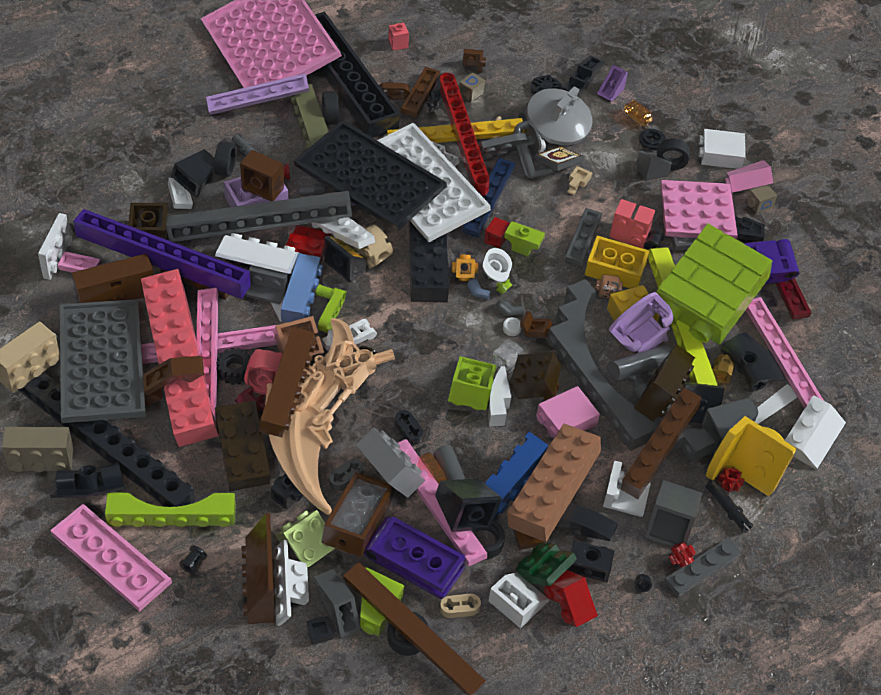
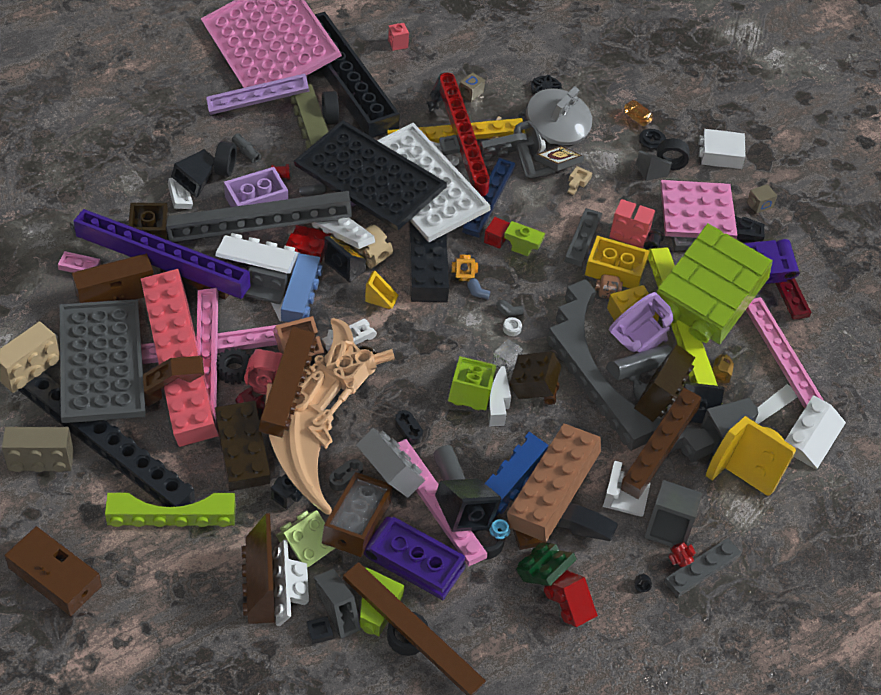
white plate [38,213,72,280] -> none
black panel [50,463,125,498] -> none
bright pink plate [50,504,172,612] -> none
black bush [179,545,207,574] -> none
reddish brown brick [240,150,284,202] -> none
lime beam [315,284,346,333] -> none
reddish brown beam [379,82,410,100] -> none
reddish brown plate [401,67,441,118] -> none
clear orange beam [419,452,447,484] -> none
tan beam [440,594,481,618] -> none
reddish brown bracket [462,49,486,73] -> none
white piece [482,248,512,282] -> none
white slope [489,573,549,629] -> none
lime plate [496,279,513,295] -> none
reddish brown bracket [520,311,552,338] -> none
bright pink brick [536,386,600,438] -> none
black slope [562,55,605,97] -> none
black brick [567,541,615,582] -> none
medium lavender slope [597,64,628,102] -> none
black pin [706,479,753,533] -> none
red gear [718,467,745,493] -> none
black panel [721,332,785,391] -> none
bright pink slope [725,160,773,193] -> none
none -> reddish brown brick [4,526,102,617]
none -> yellow slope [365,271,399,309]
none -> dark grey plate [439,135,460,155]
none -> medium azure plate [489,519,510,539]

